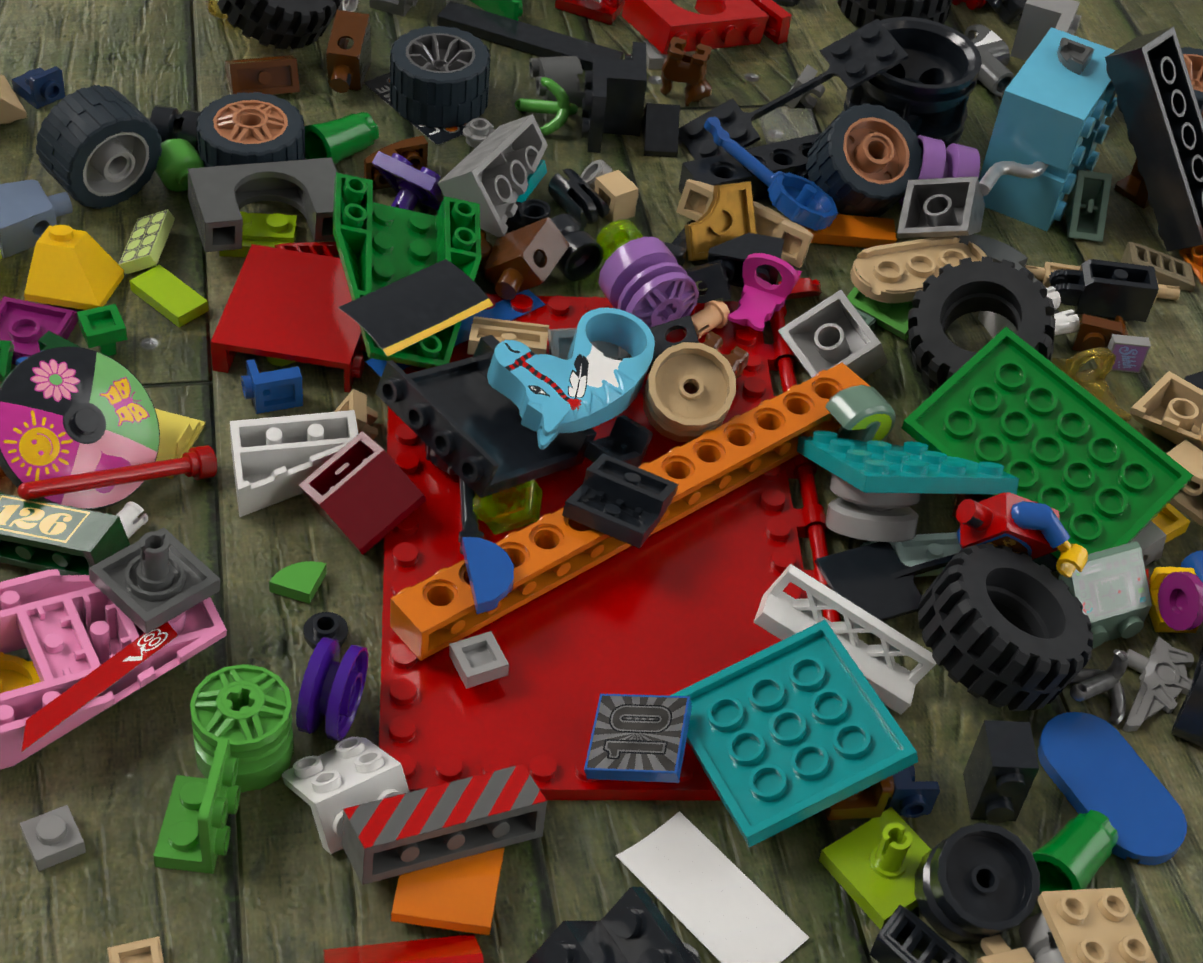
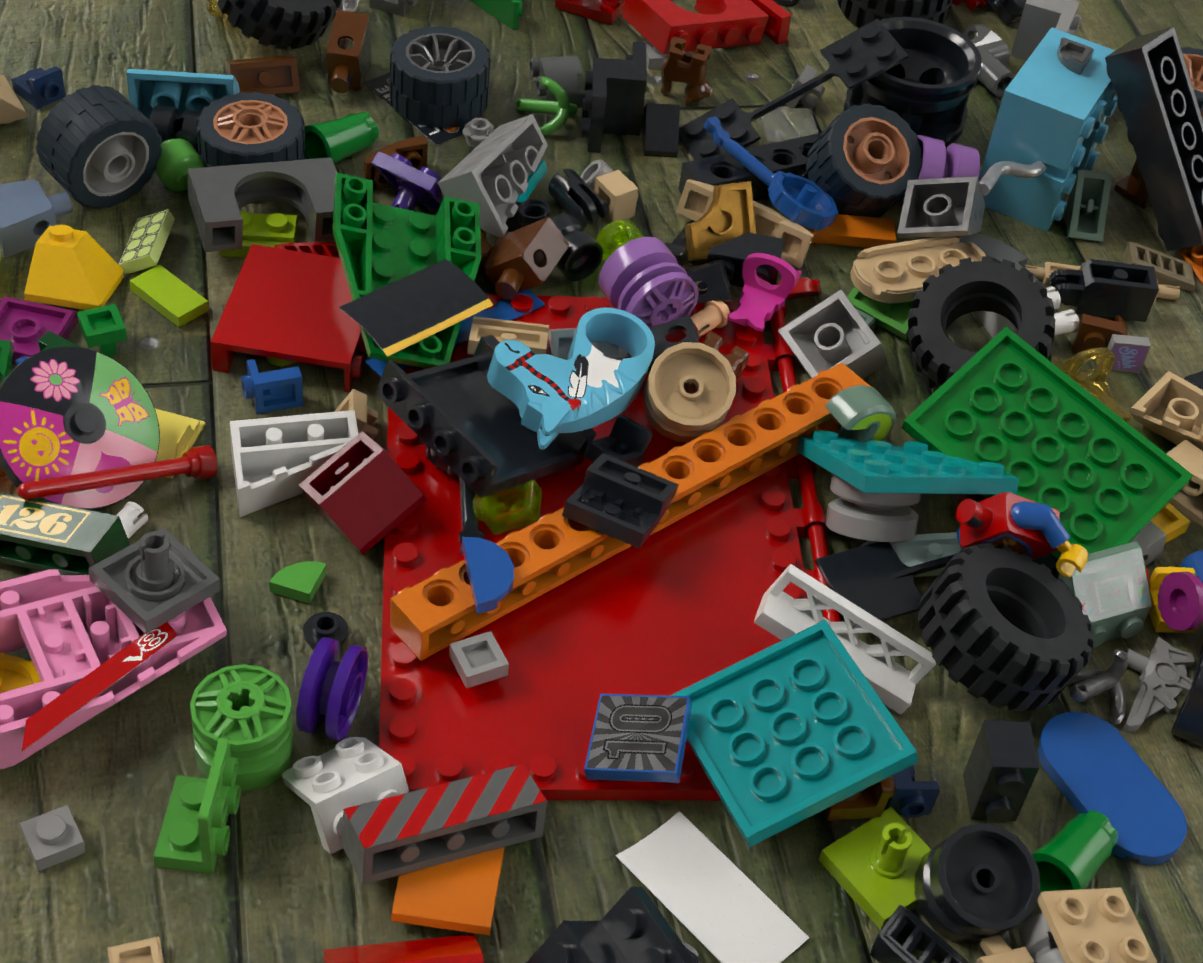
black tile [437,1,624,71] -> none
none -> medium azure slope [126,69,239,120]

